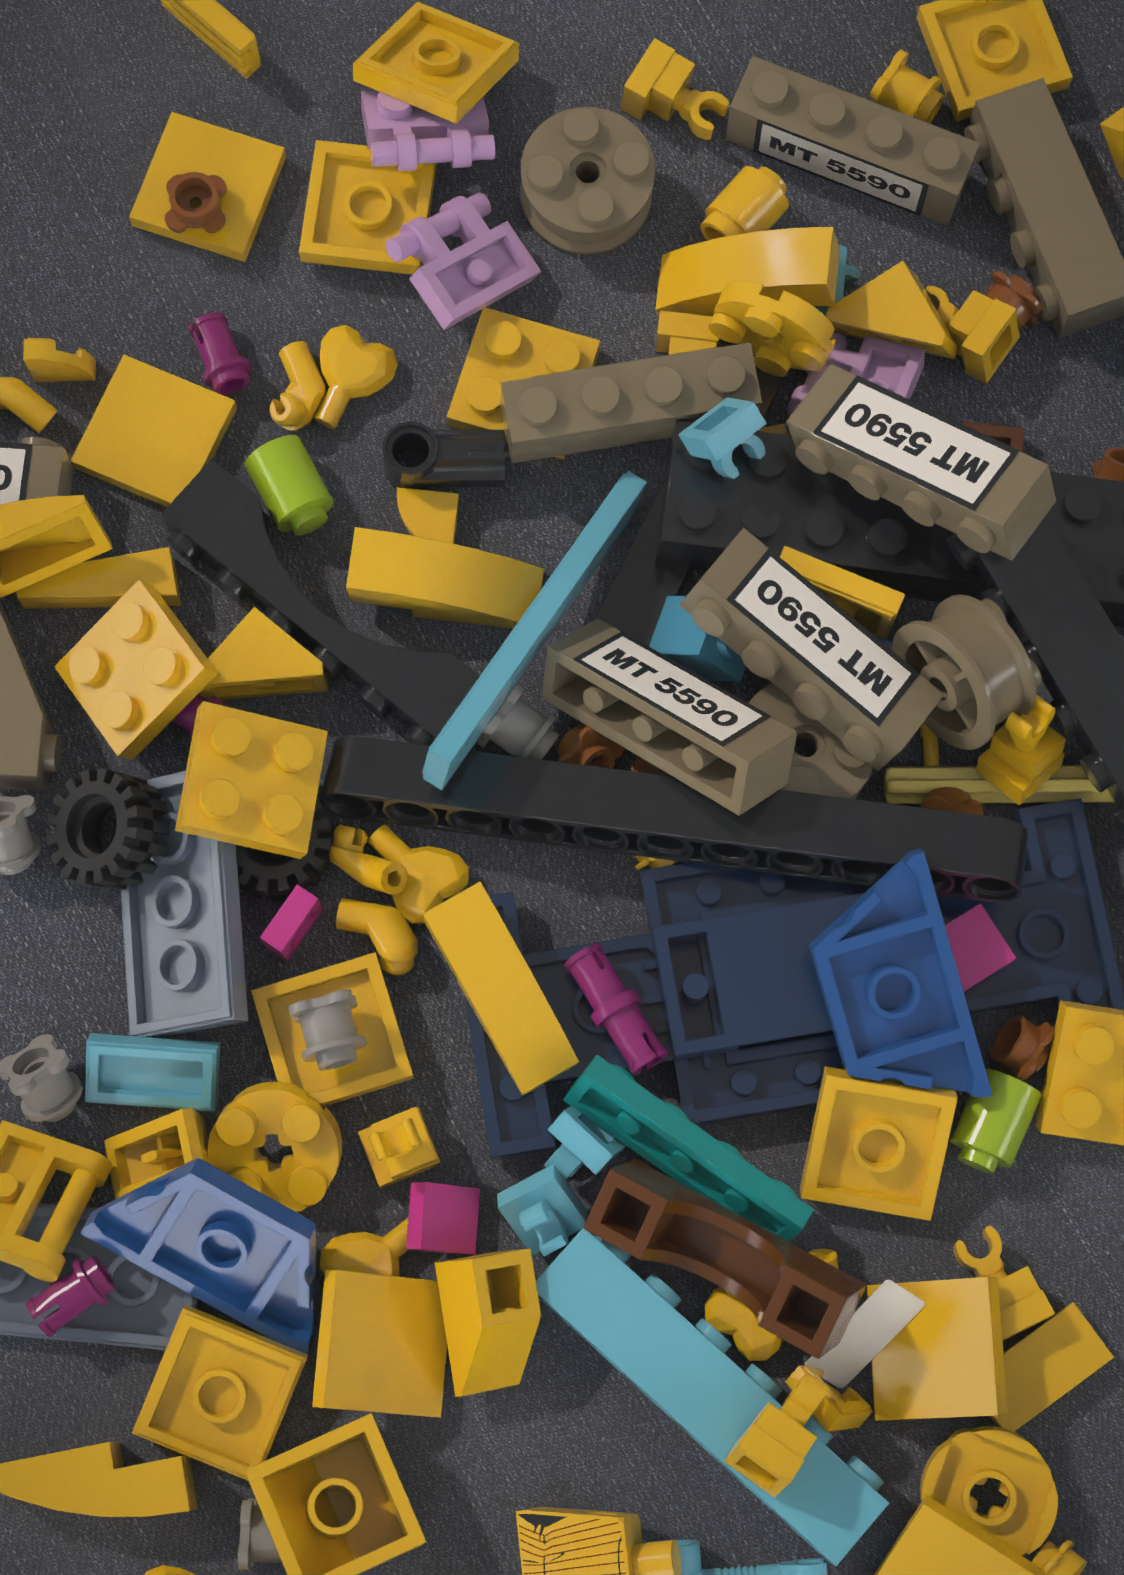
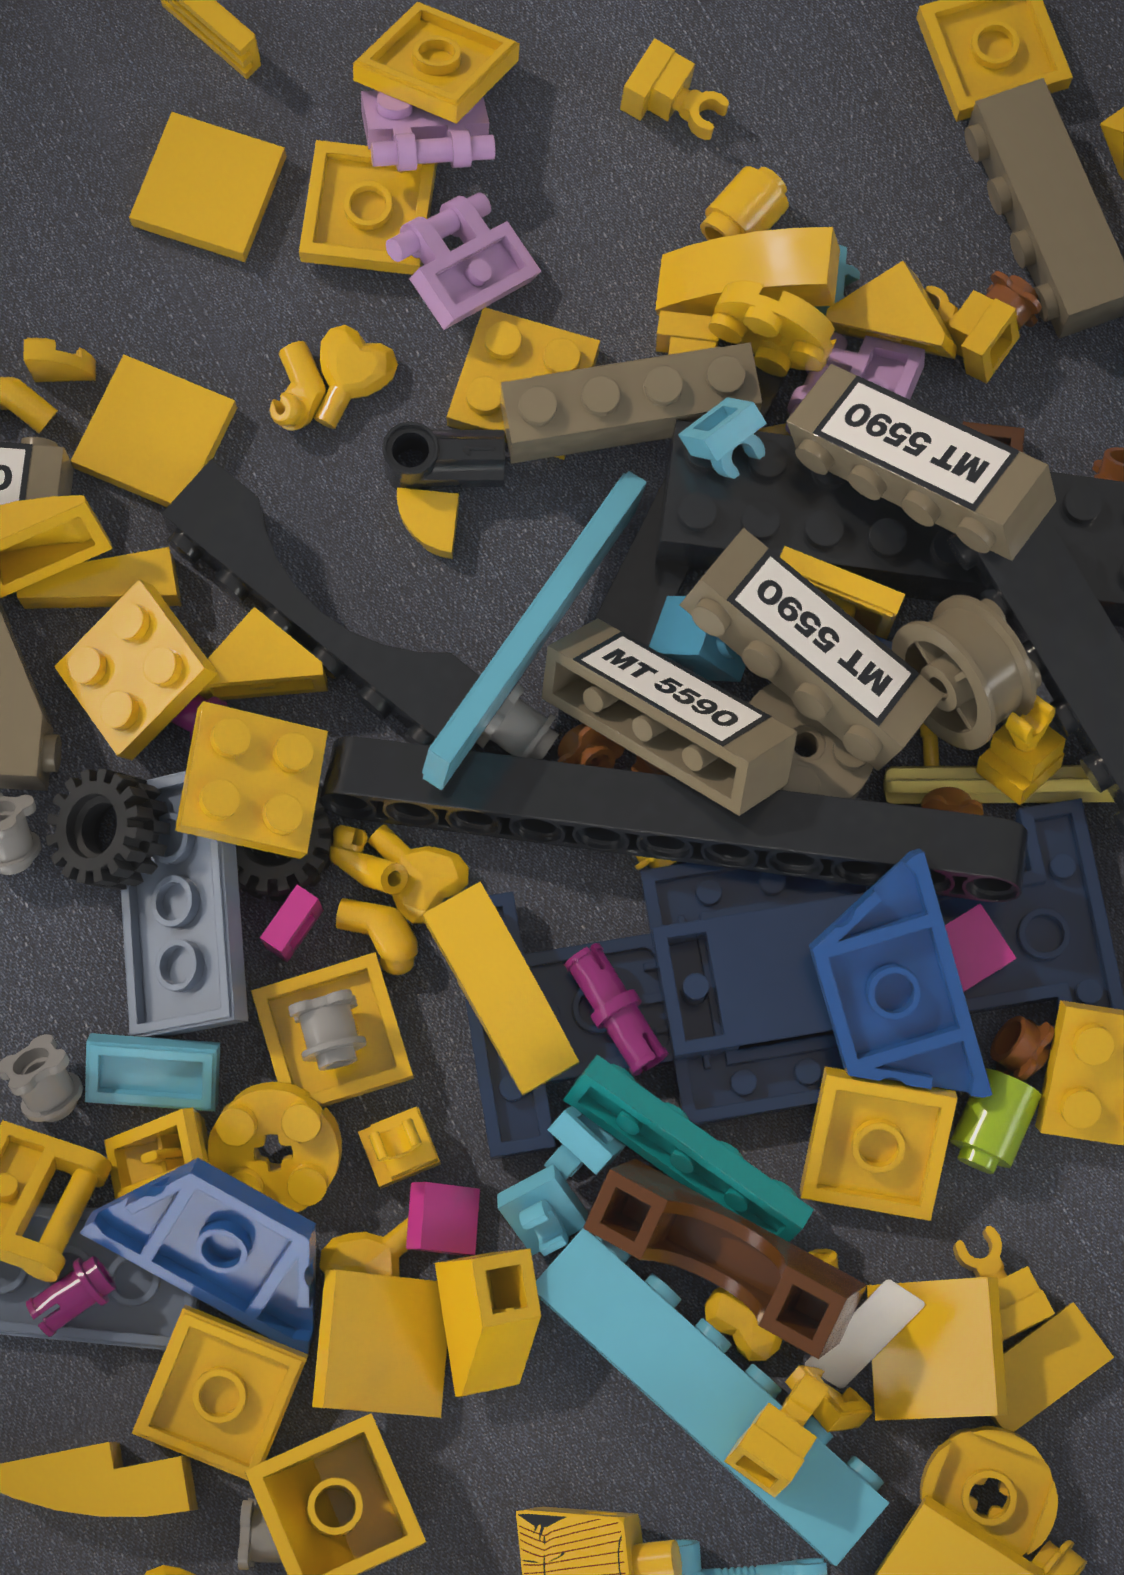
dark orange plate [165,172,227,233] -> none
magenta pin [189,312,251,395] -> none
lime brick [244,435,334,536] -> none
yellow slope [346,527,544,629] -> none
dark tan wheel [520,107,655,255] -> none
dark tan brick [725,56,980,226] -> none
yellow brick [869,49,945,123] -> none

